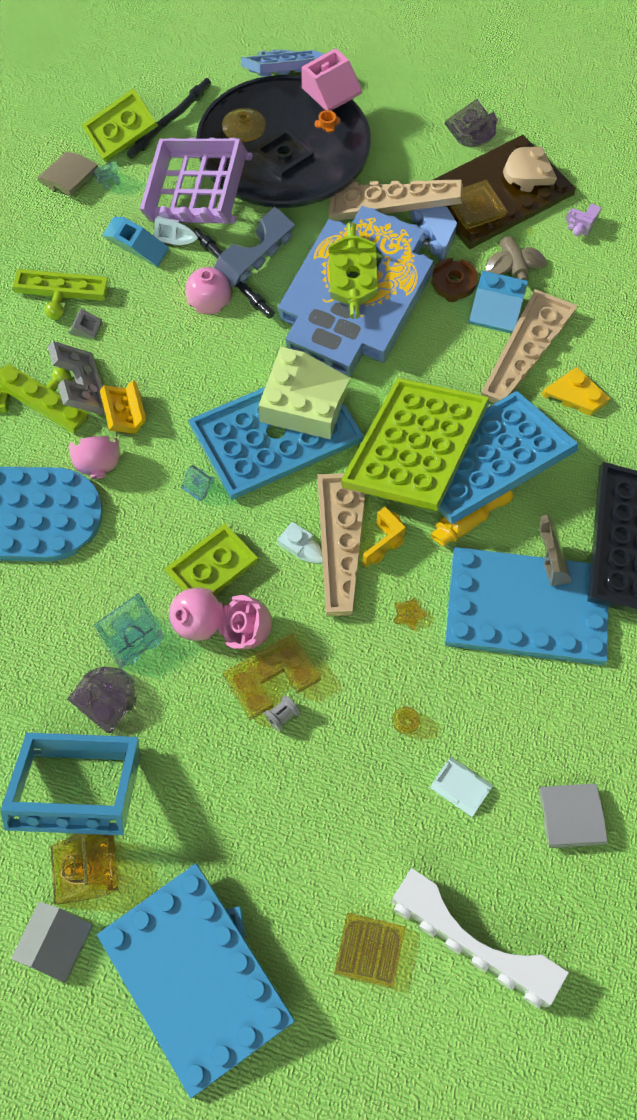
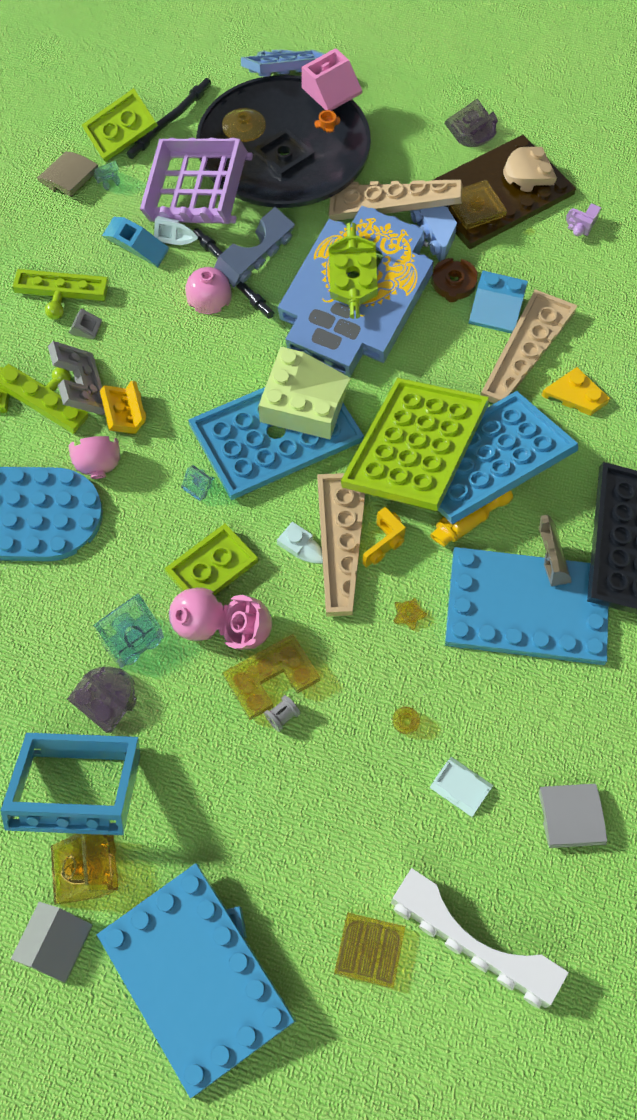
dark tan plant [486,236,547,281] -> none

